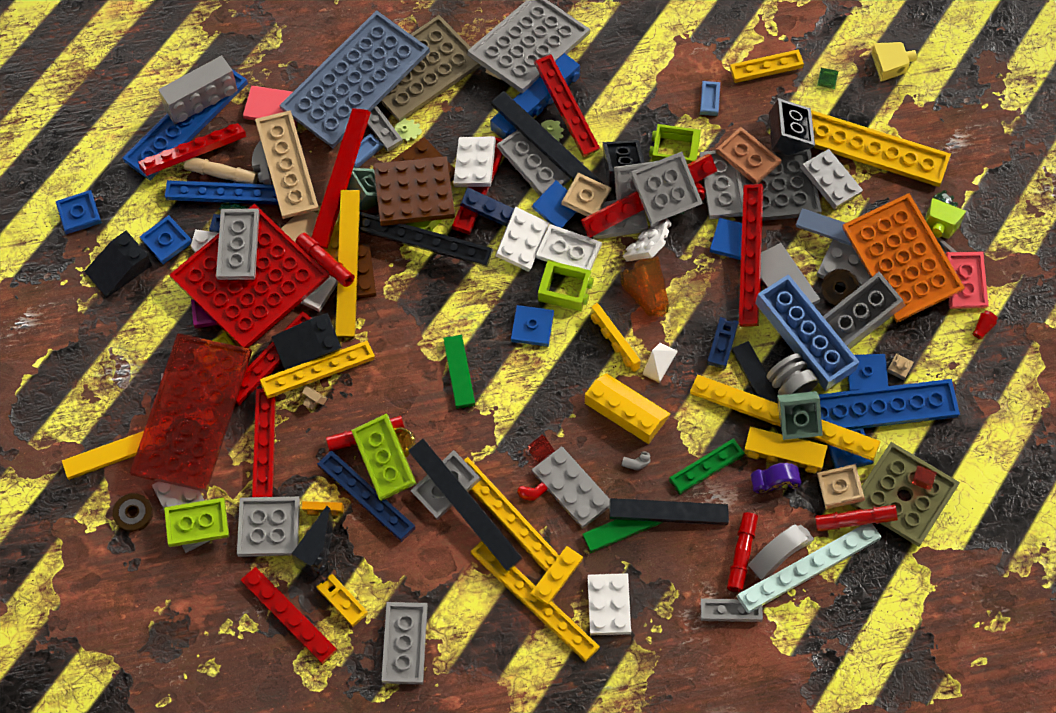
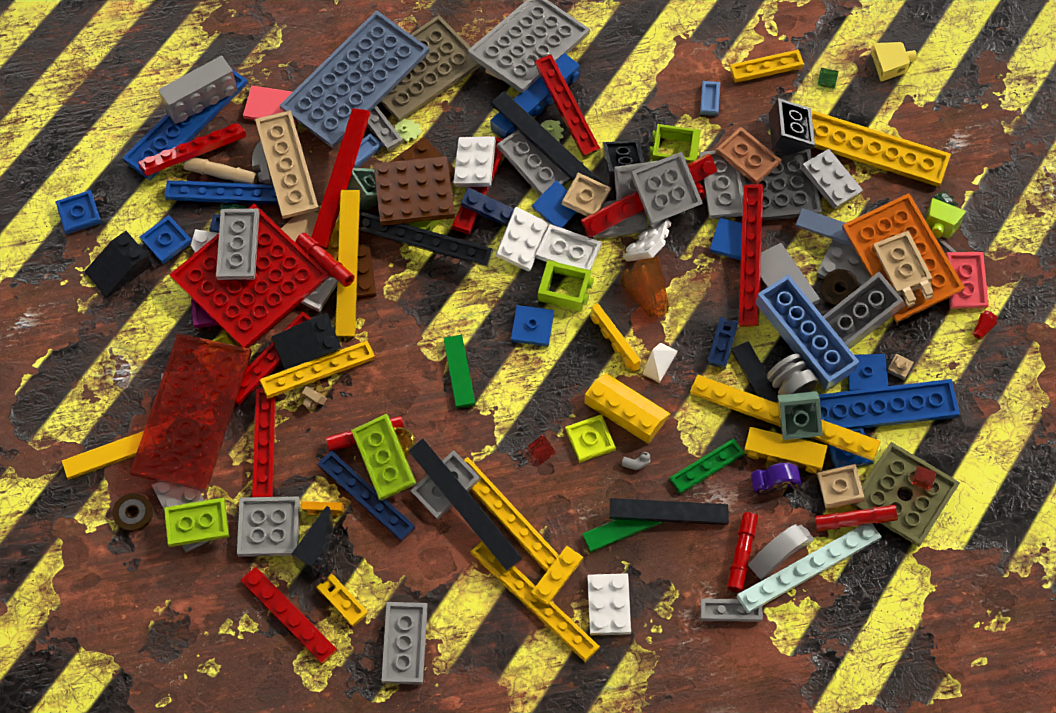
red arm [517,482,548,501] -> none
light grey plate [532,446,610,529] -> none
none -> neon yellow tile [565,414,616,463]
none -> tan tile [873,231,934,307]

